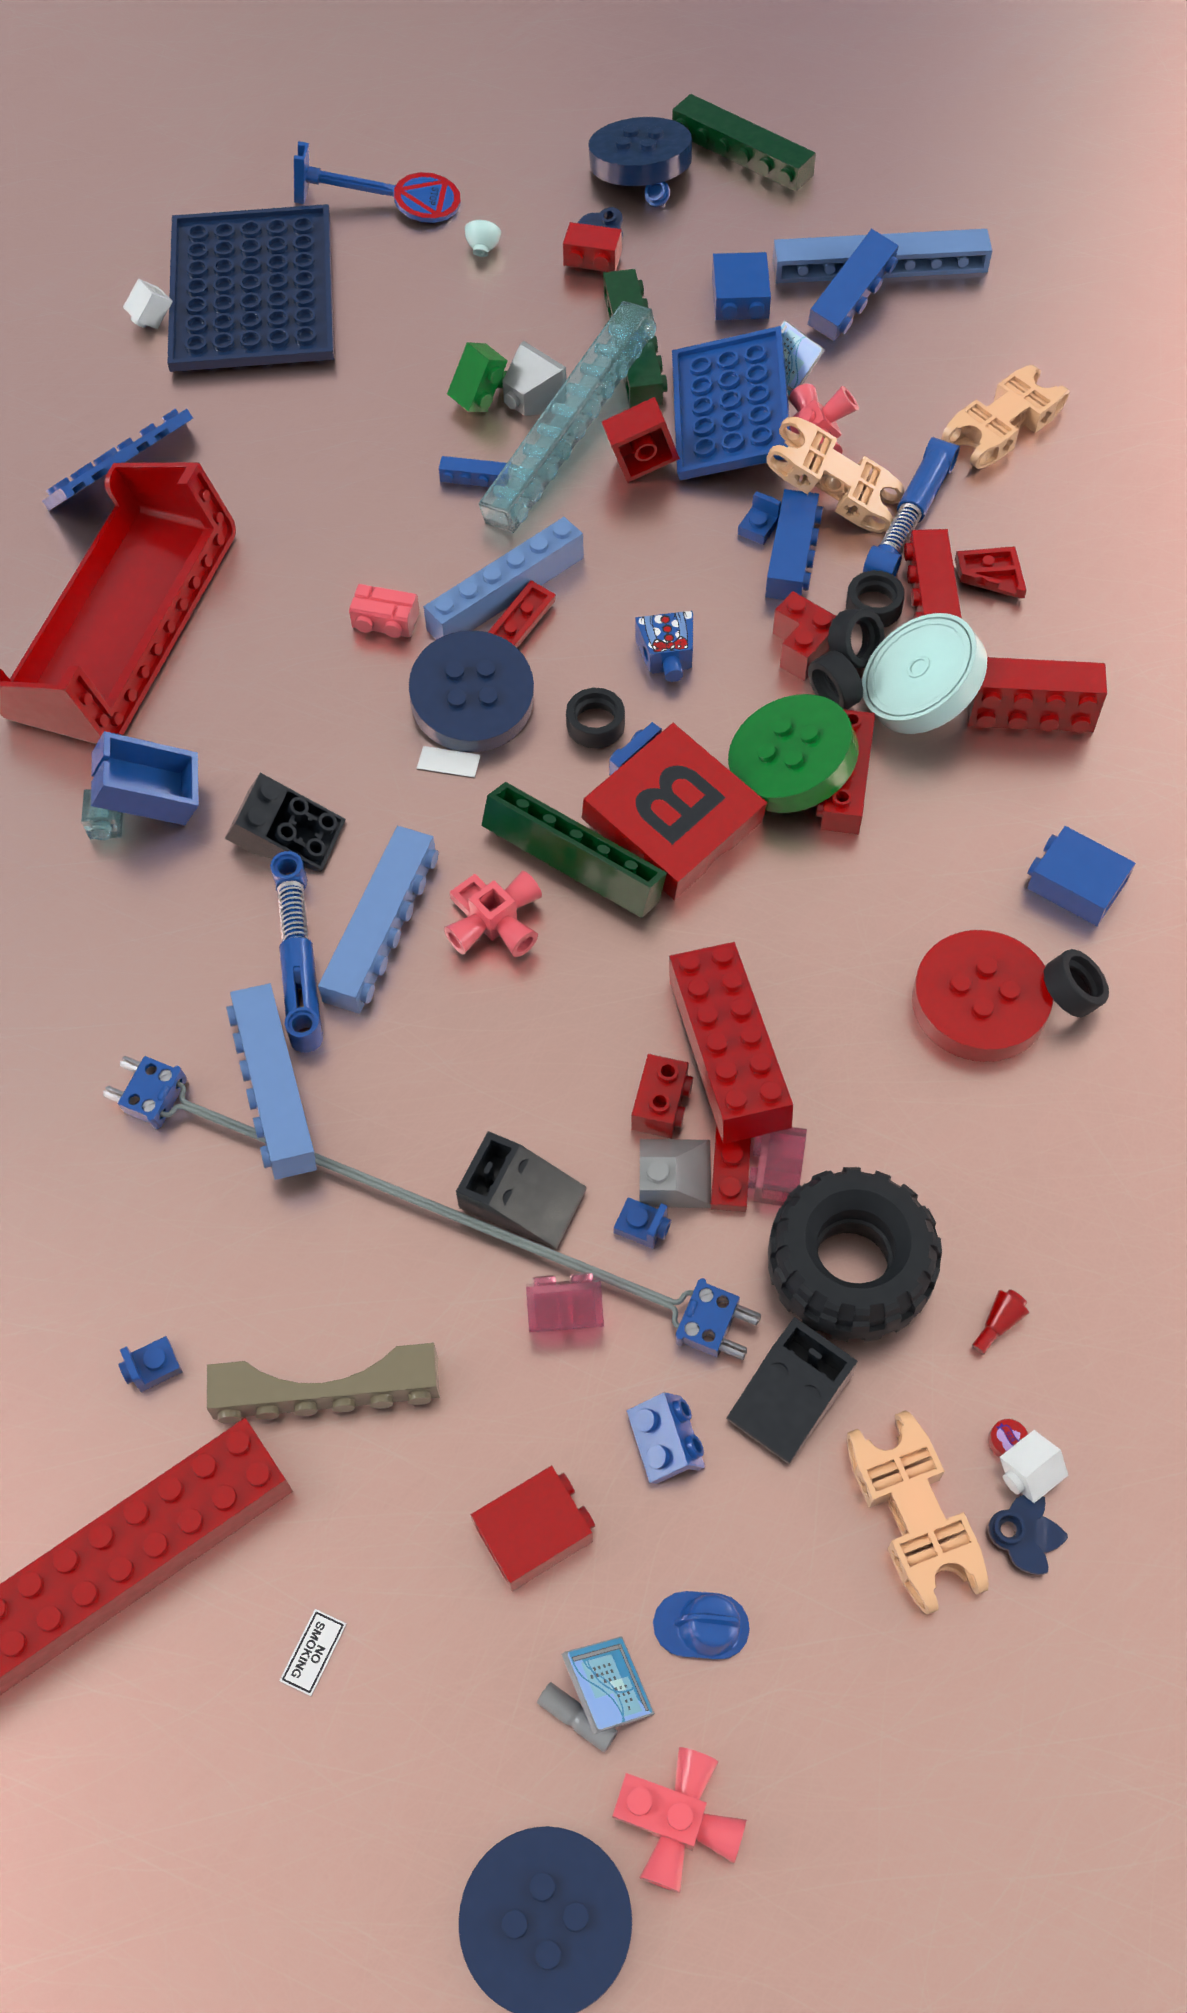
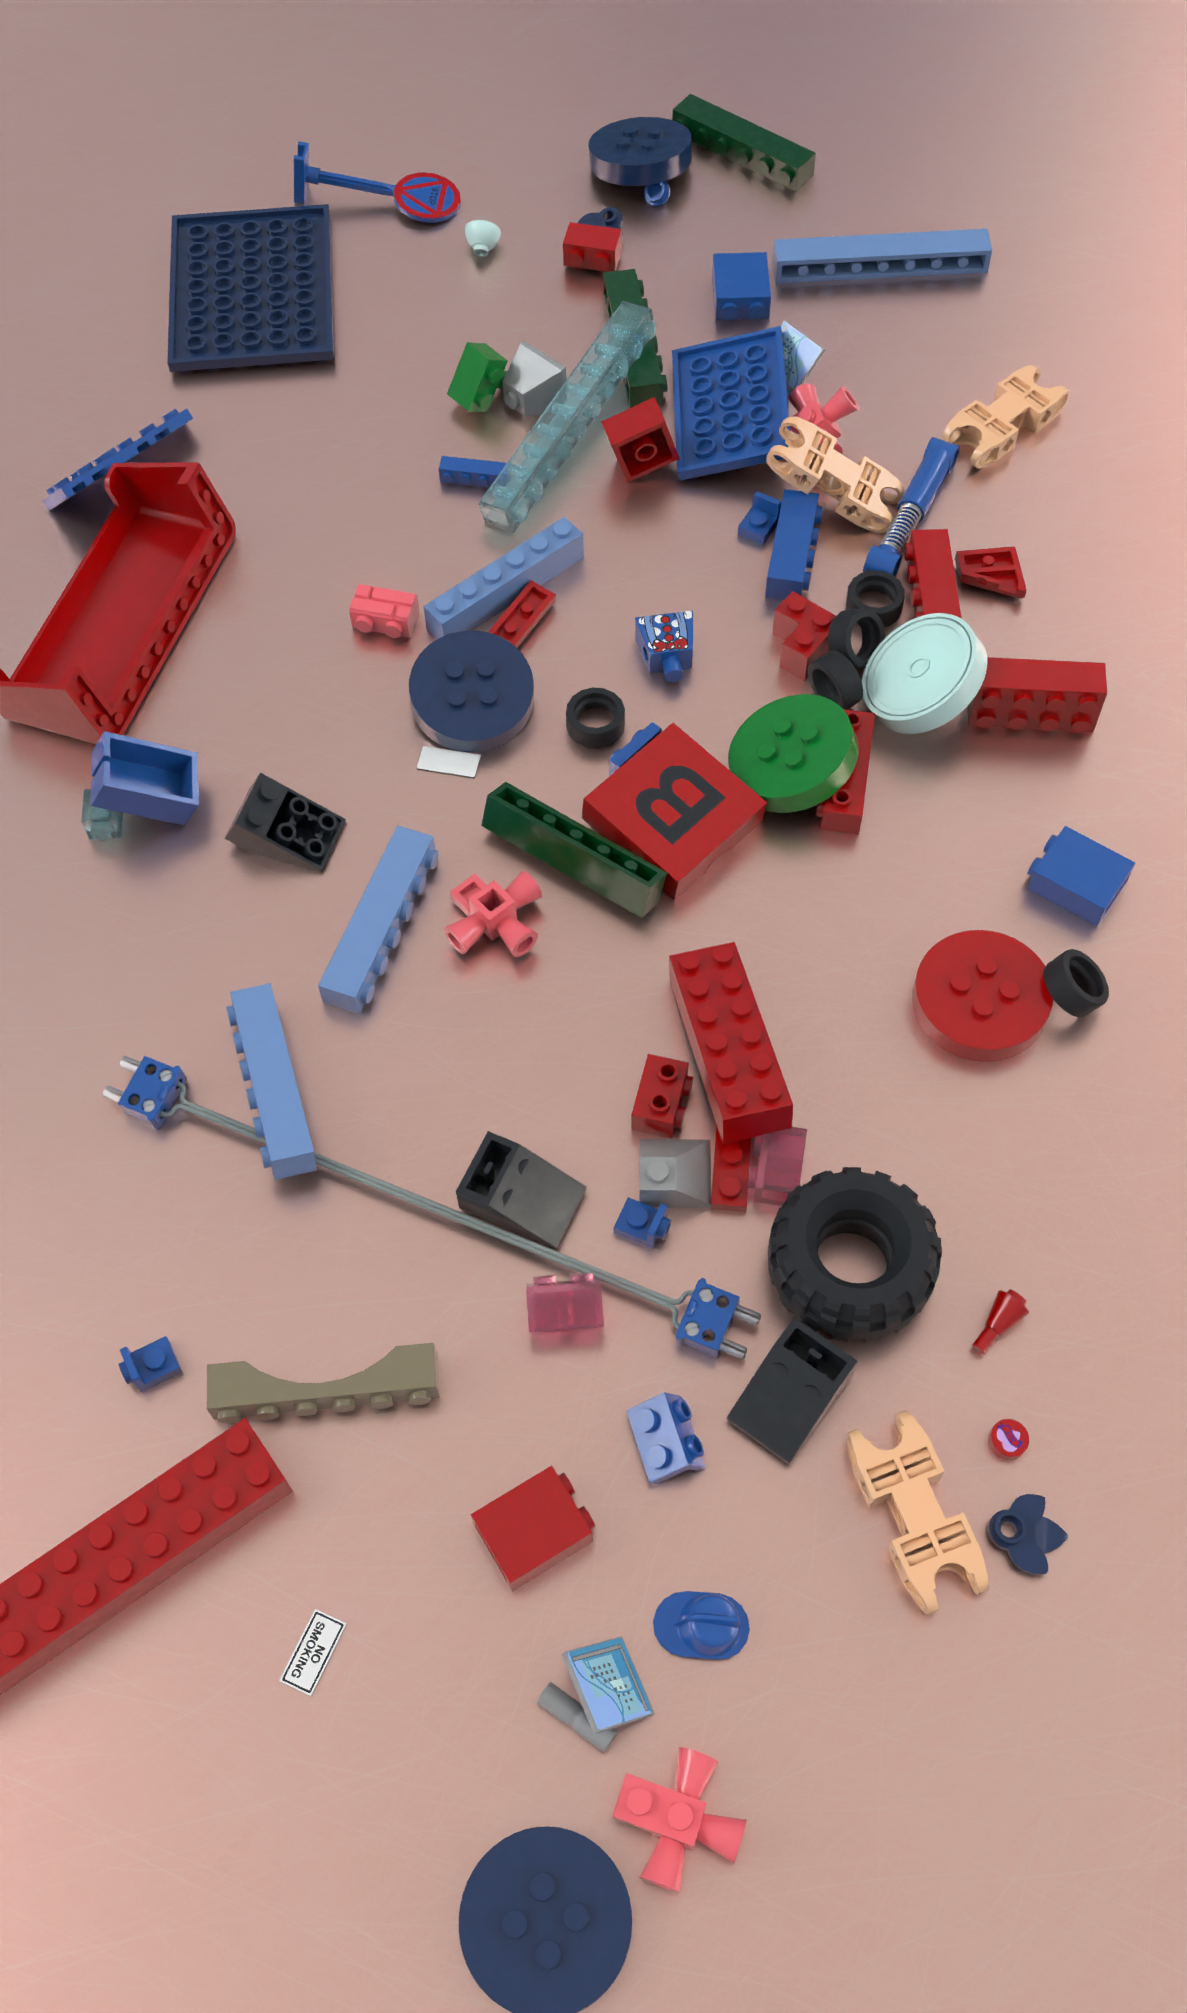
white brick [123,279,173,329] -> none
blue piece [270,851,324,1053] -> none
blue brick [807,228,899,342] -> none
white brick [1000,1430,1069,1503] -> none

